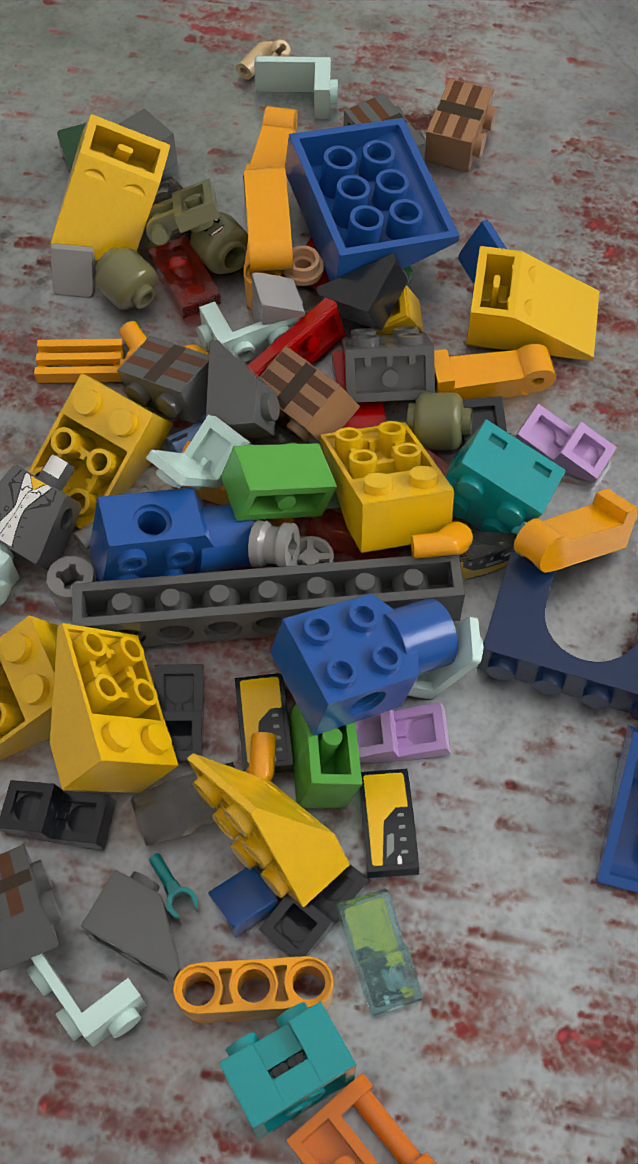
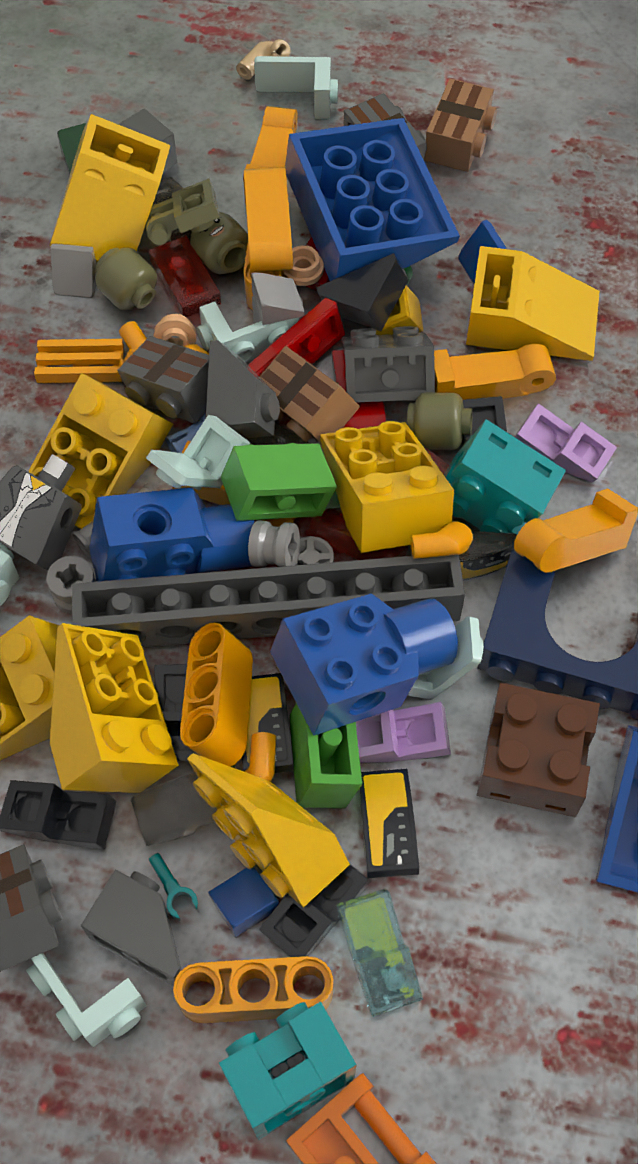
none -> light nougat plate [154,314,196,347]
none -> light orange beam [180,622,253,767]
none -> reddish brown piece [476,683,600,818]

